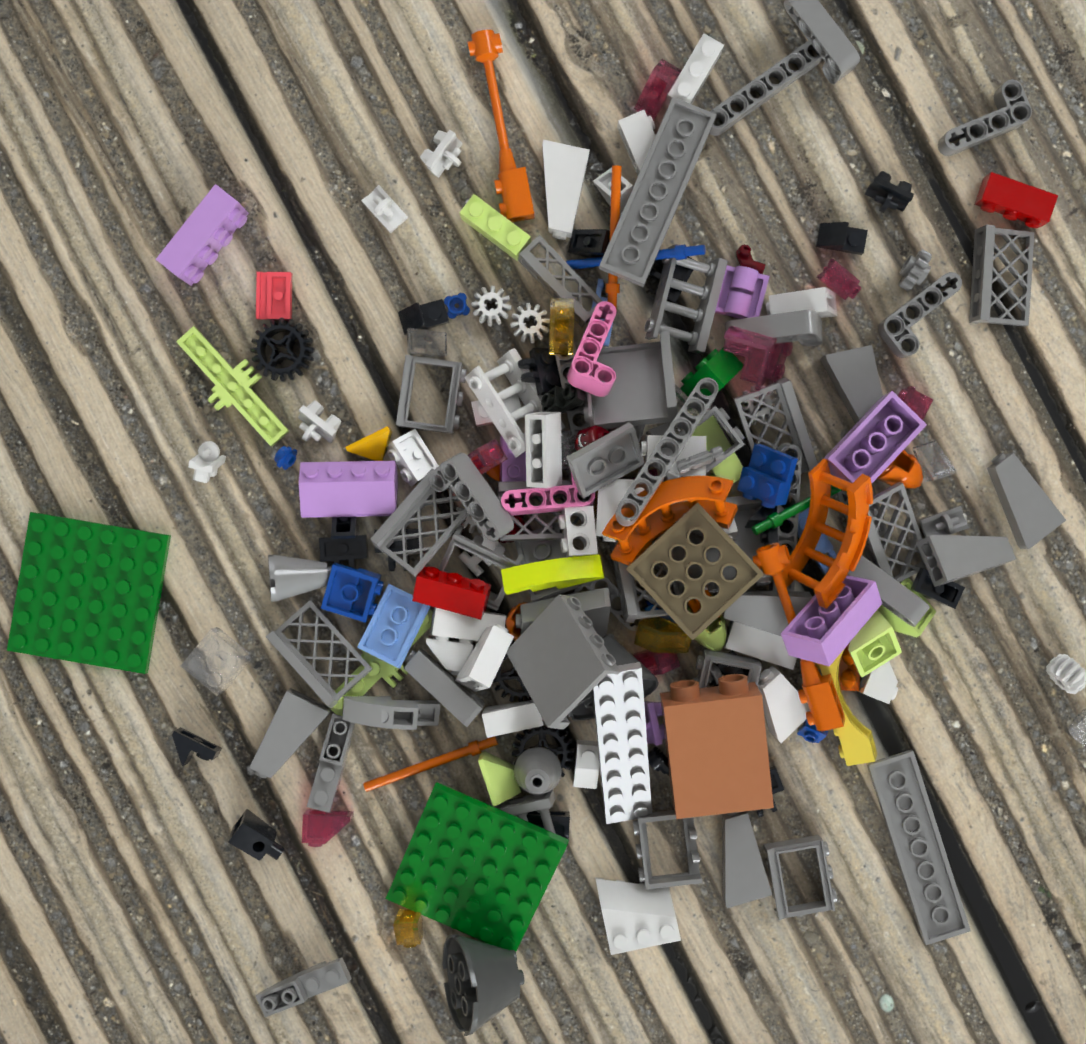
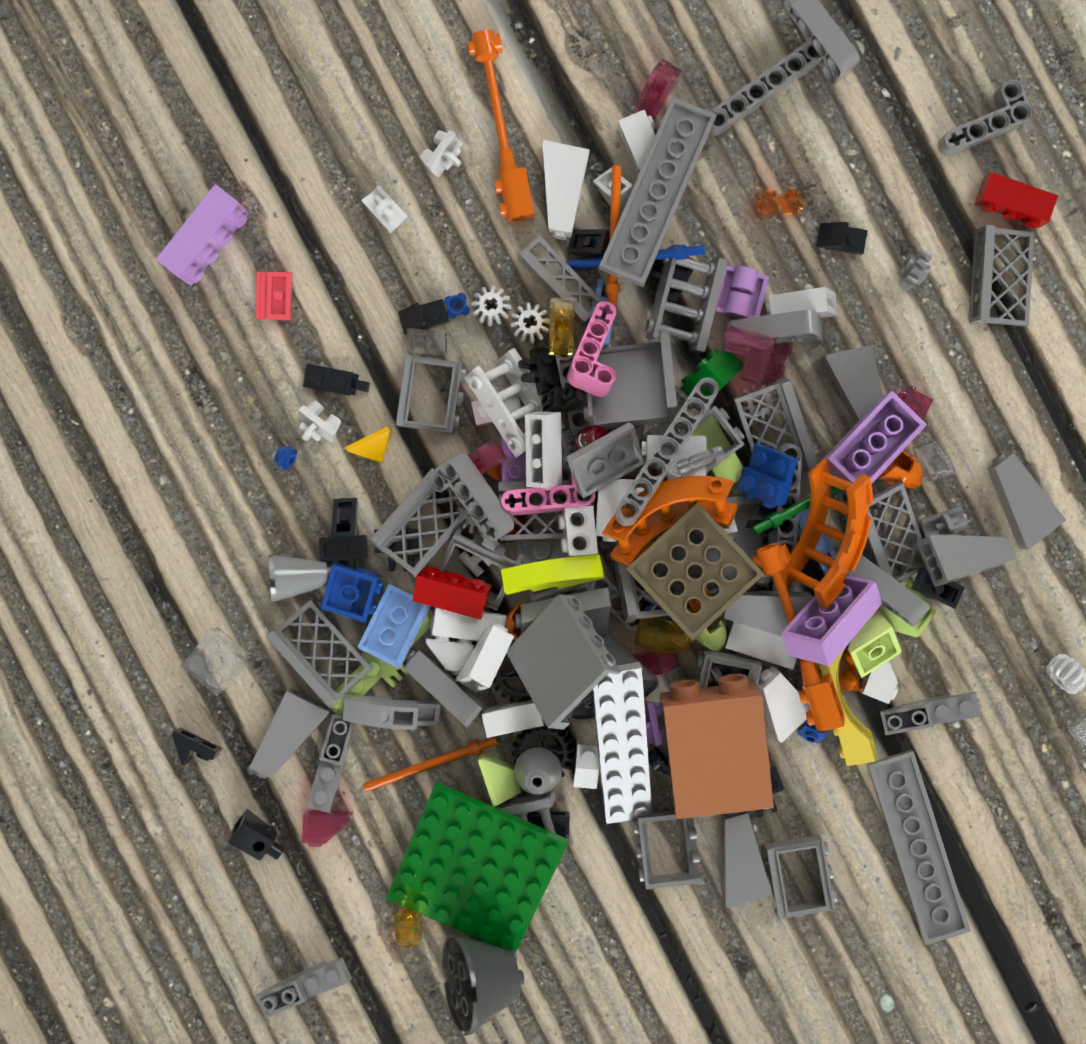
green plate [7,512,171,674] -> none
yellowish green hinge [176,326,289,447] -> none
white hips [188,441,226,483] -> none
black gear [250,318,315,382] -> none
lavender slope [299,461,398,518] -> none
white bracket [387,429,439,487] -> none
yellowish green brick [459,194,531,261] -> none
white wedge [595,877,681,955] -> none
white brick [665,33,724,106] -> none
dark red arm [736,244,766,274] -> none
clear pink hips [816,258,861,300] -> none
black hips [865,171,914,213] -> none
light grey beam [878,272,962,358] -> none
none -> black hinge [303,364,370,396]
none -> clear orange hinge [755,189,807,215]
none -> light grey slope [880,691,981,735]

